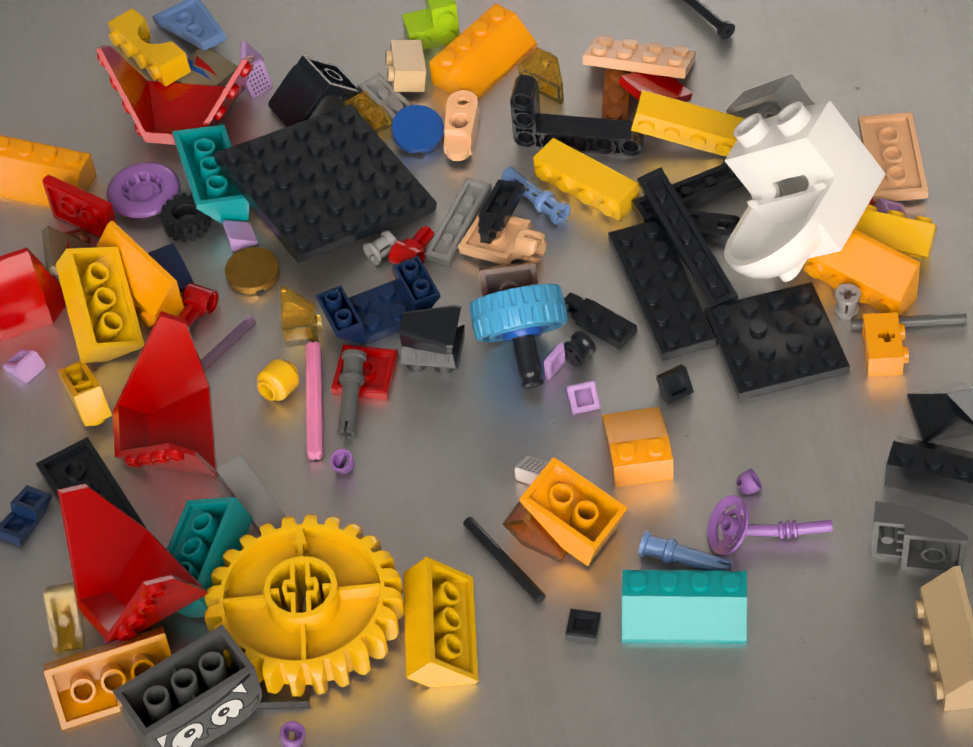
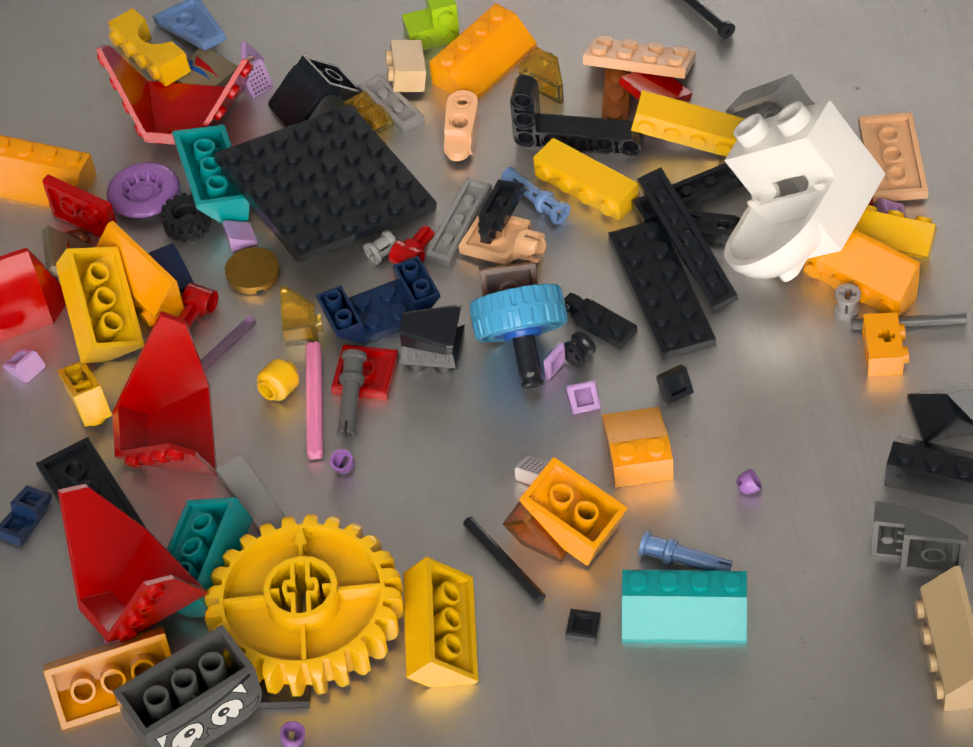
clear yellow slope [43,582,85,653] -> none
blue tile [391,105,444,154] -> none
black plate [704,282,850,401] -> none
medium lavender dish [707,495,833,555] -> none

